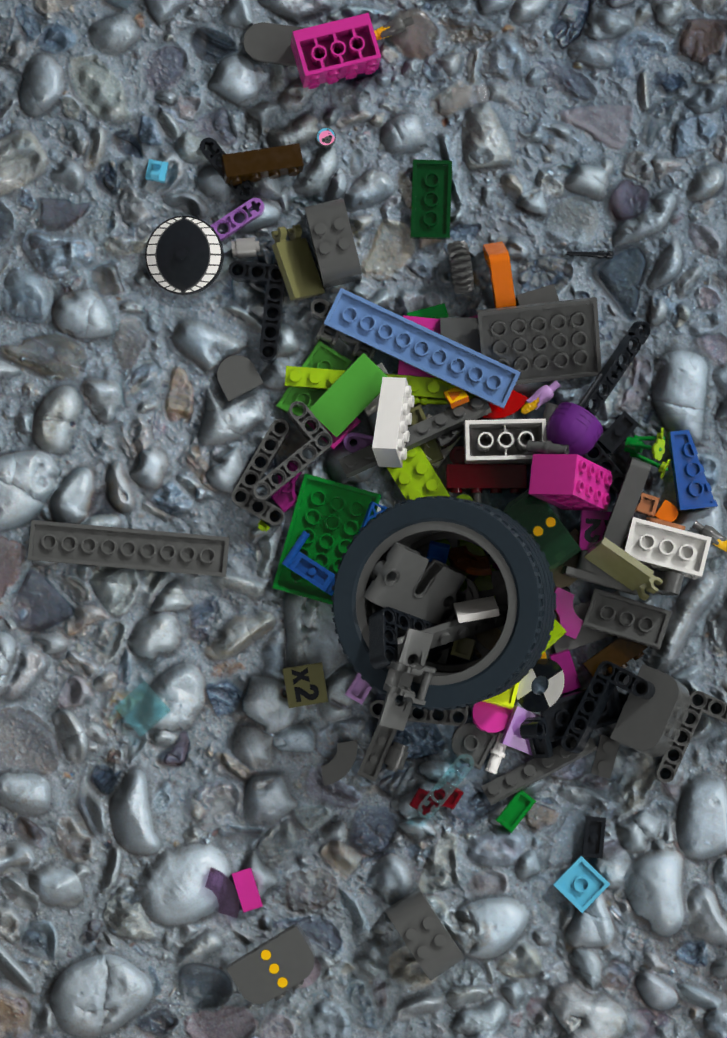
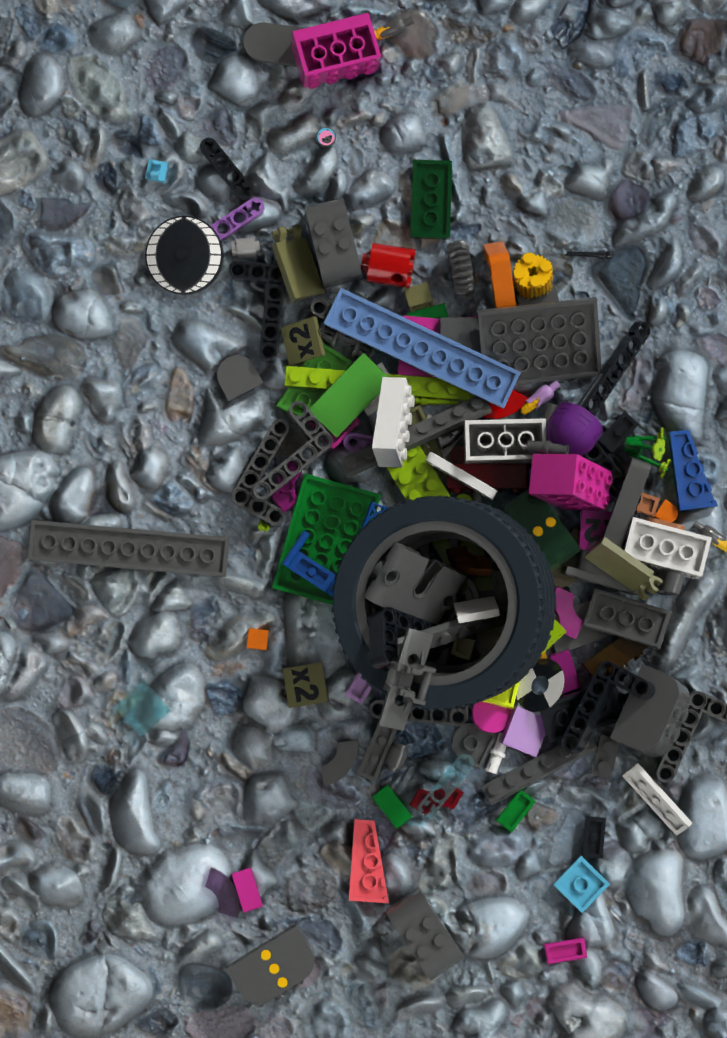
dark brown brick [221,143,304,185] -> none
blue tile [426,540,450,564] -> none
orange tile [444,387,470,409] -> none
black plate [520,717,554,758] -> none
none -> orange tile [246,628,269,650]
none -> olive tile [281,317,325,366]
none -> coral wing [349,819,389,903]
none -> red cylinder [361,243,416,288]
none -> green tile [372,785,412,829]
none -> olive piece [404,282,434,312]
none -> white beam [425,452,497,500]
none -> yellow brick [513,253,553,300]
none -> dark pink tile [544,937,587,964]
none -> white plate [622,763,692,836]

